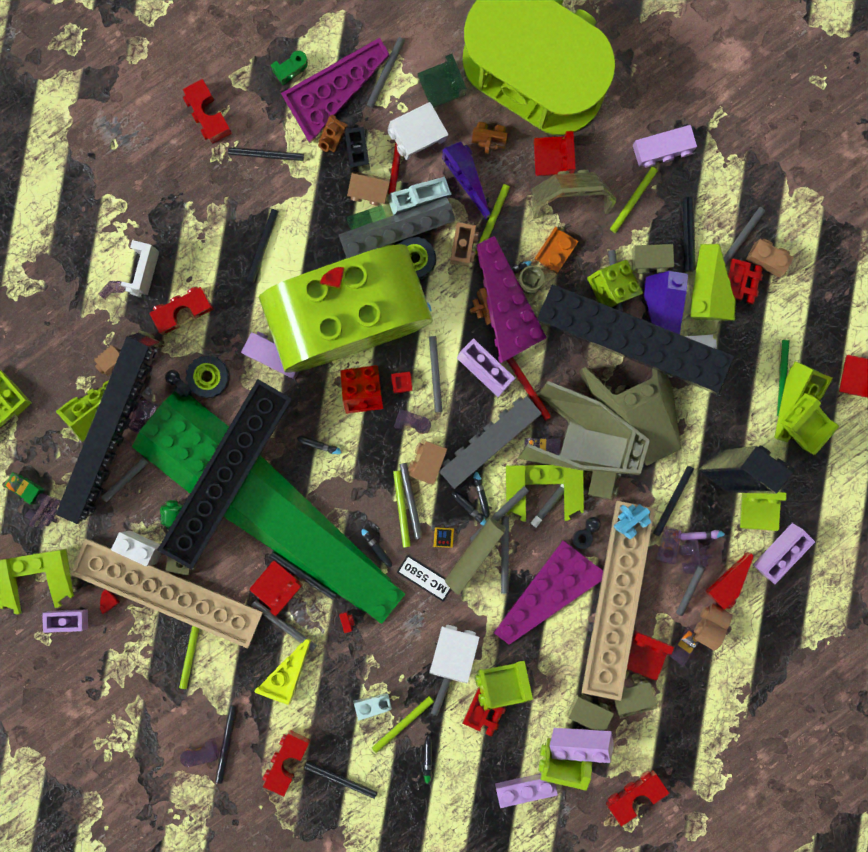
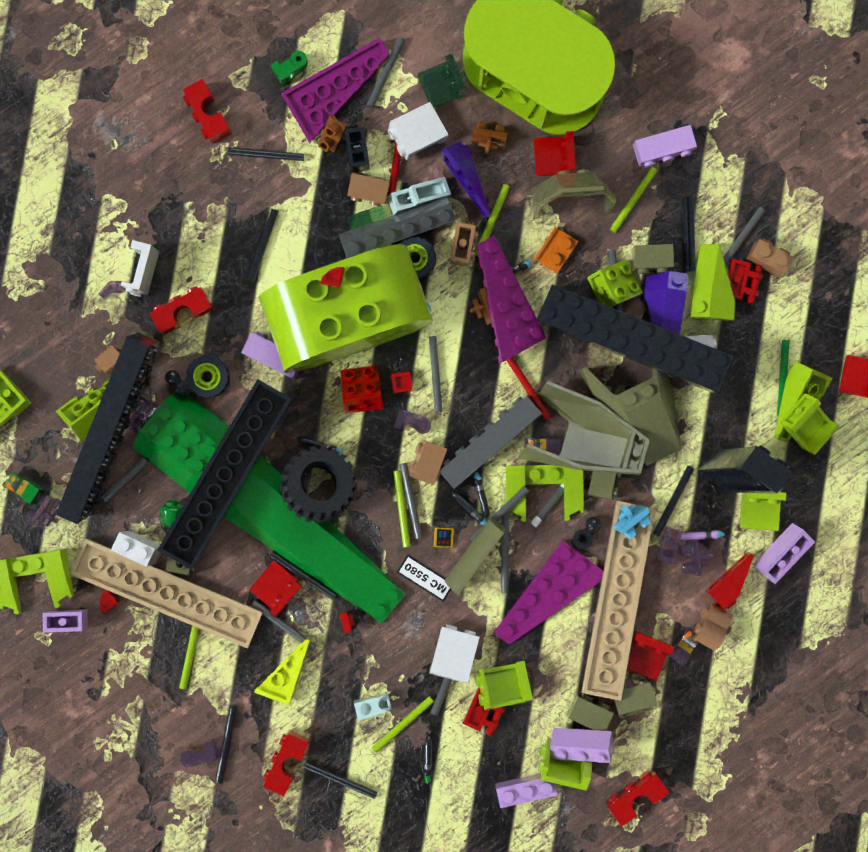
black piece [361,529,392,567] -> none
lavender brick [457,338,515,397] -> none
olive wheel [518,265,545,294] -> none
dark grey bar [676,564,706,616] -> none
none -> black tyre [280,445,357,523]

